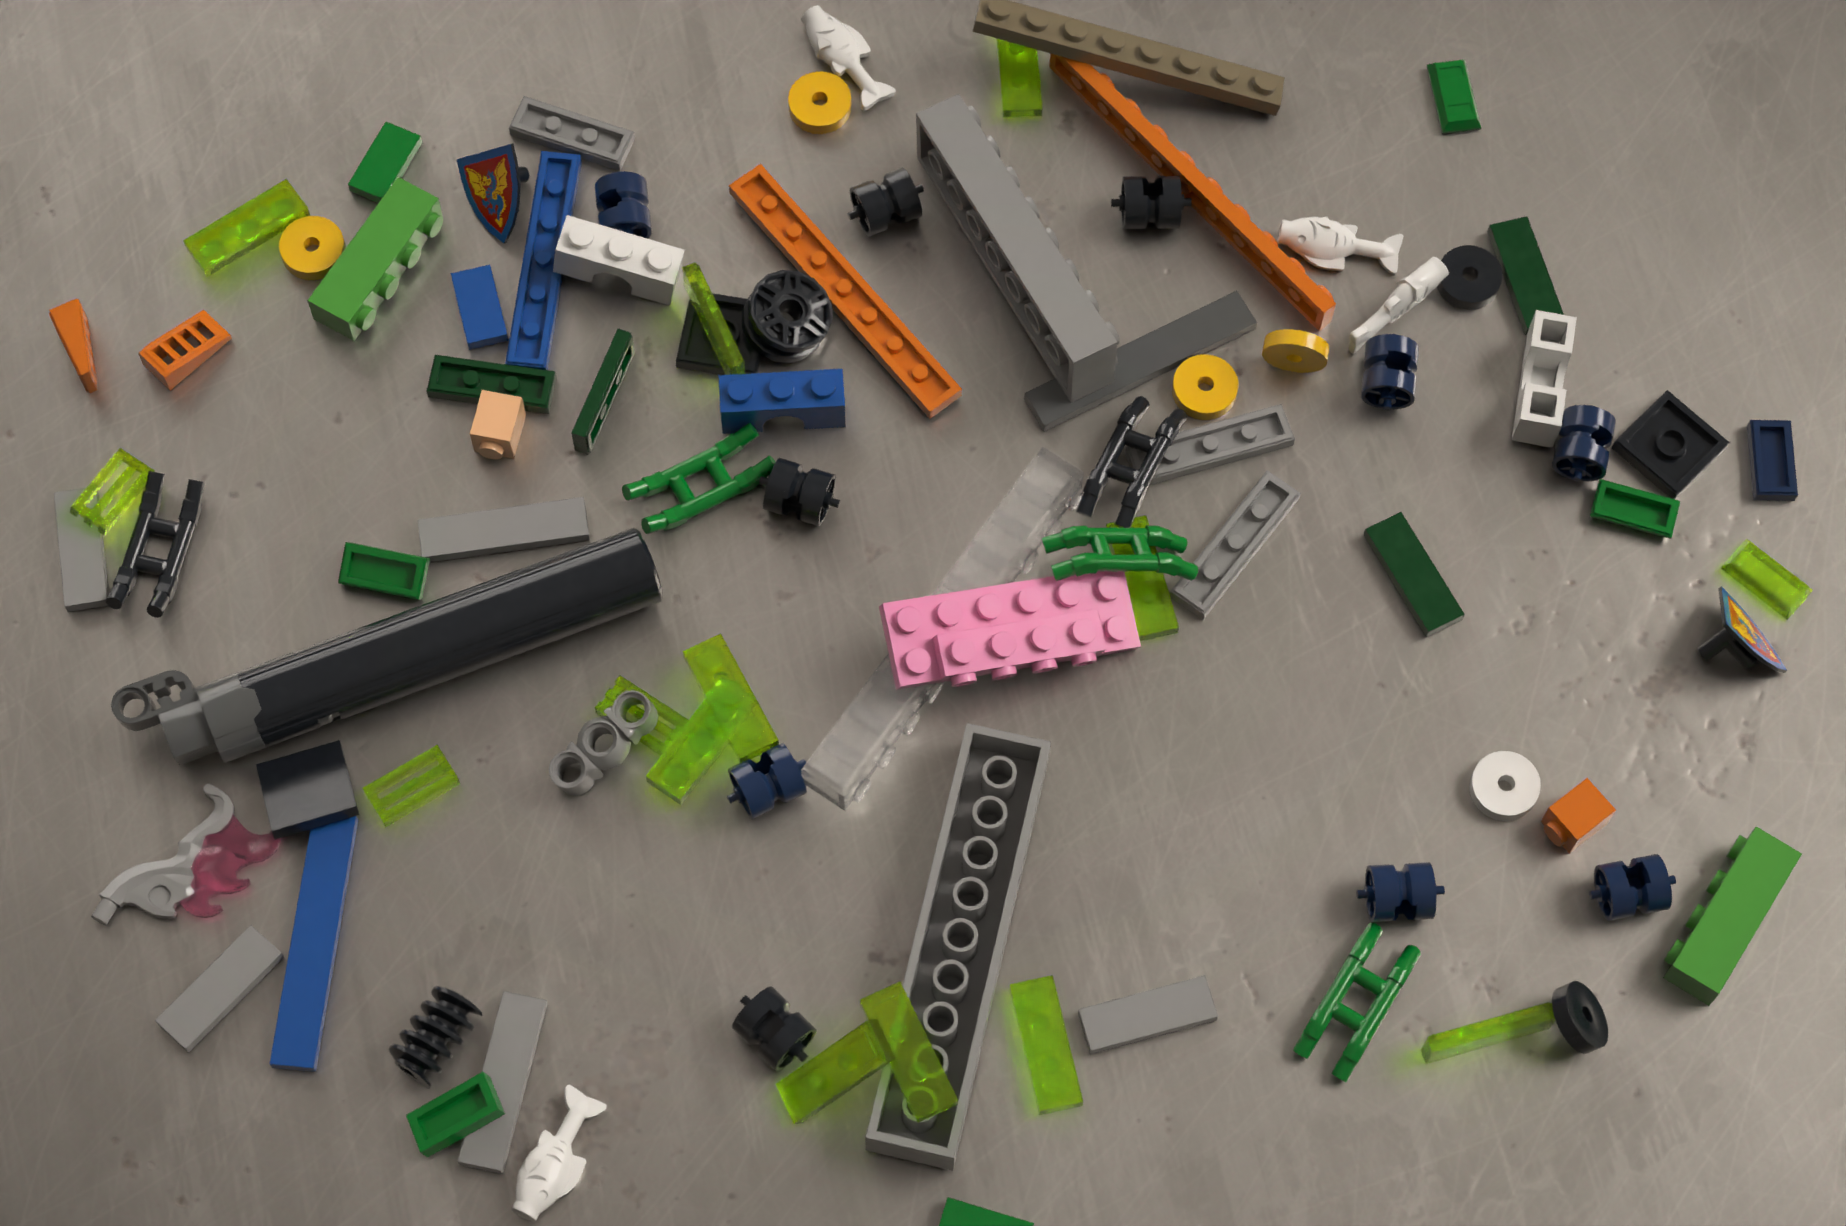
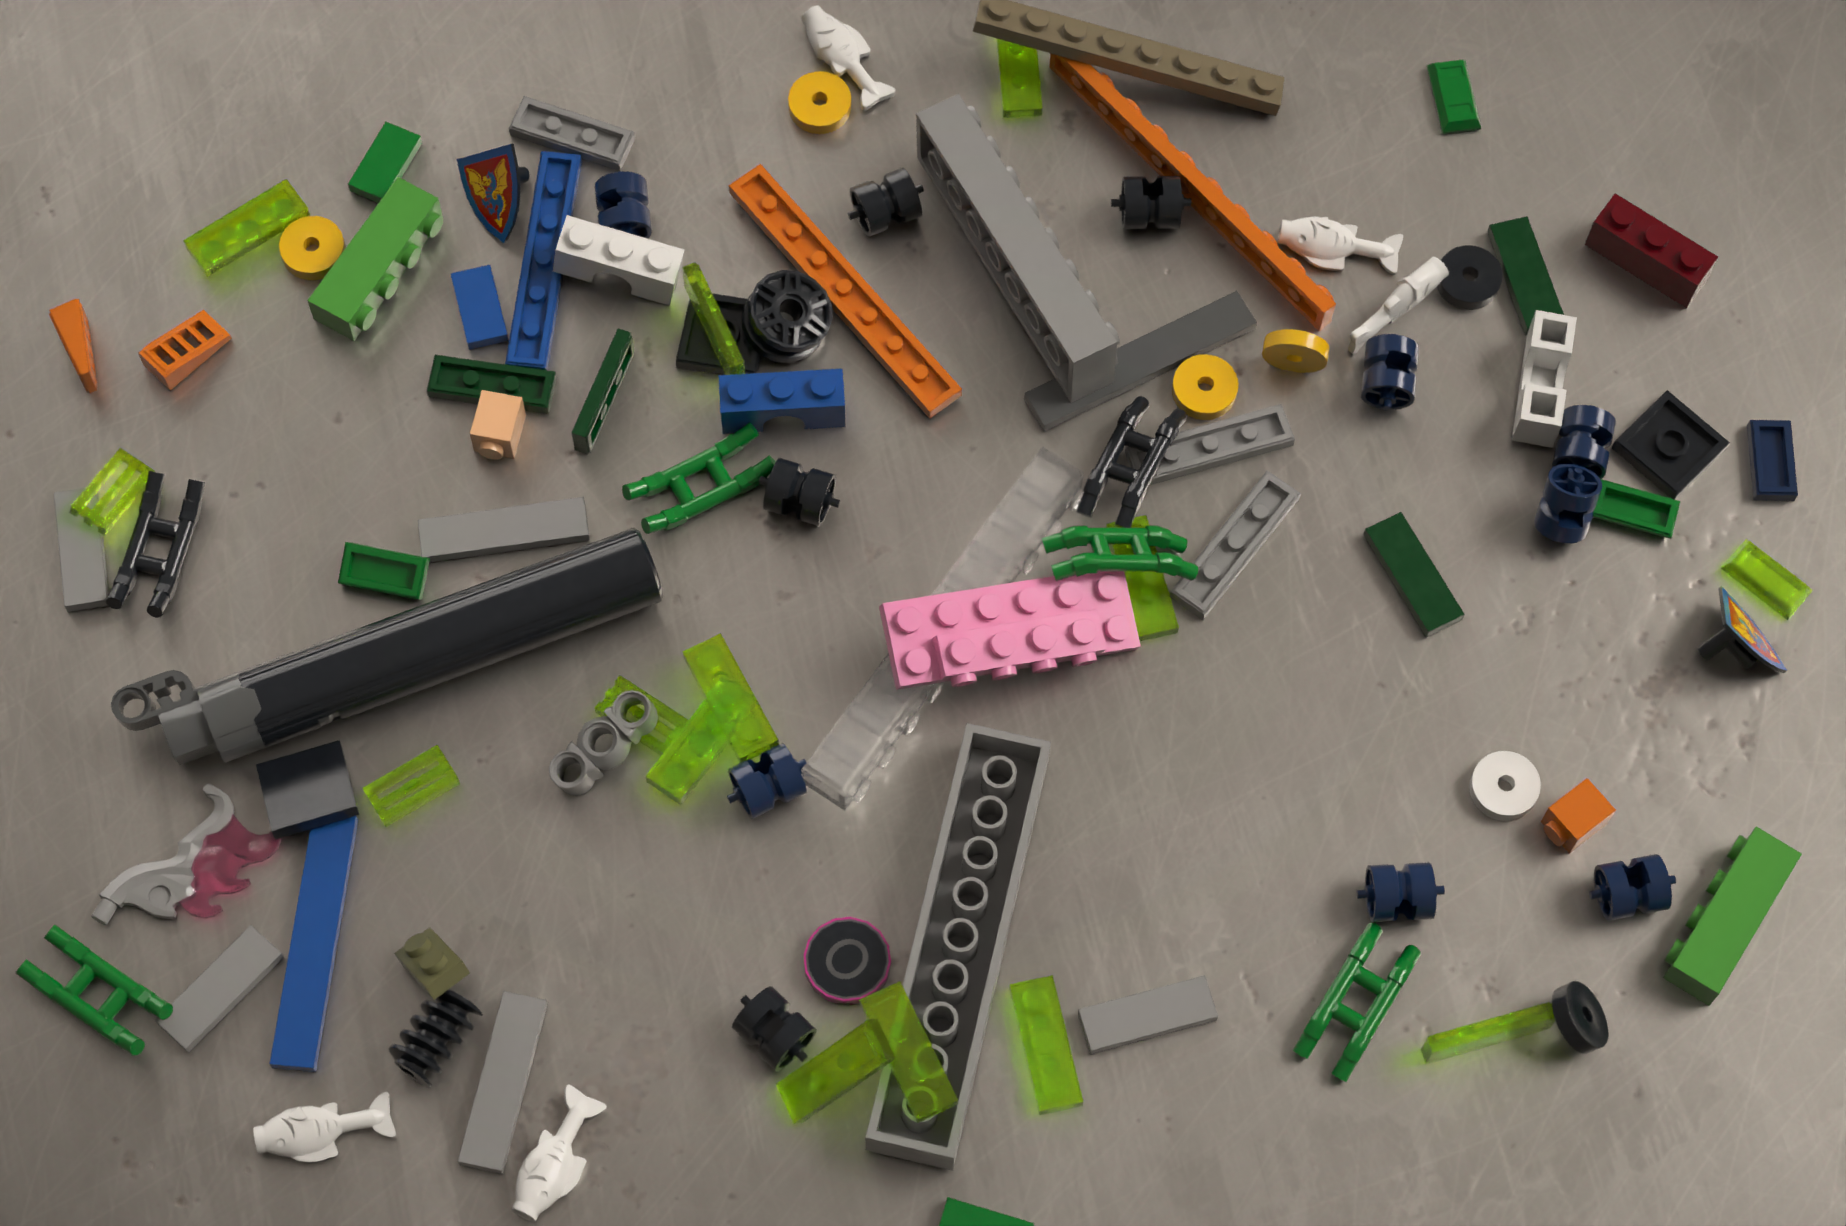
green tile [406,1072,505,1158] -> none
none -> green piece [15,924,173,1056]
none -> white animal [253,1092,396,1162]
none -> olive plate [394,927,470,1000]
none -> black tile [803,917,891,1005]
none -> dark blue wheel [1534,464,1602,544]
none -> dark red brick [1584,193,1718,308]

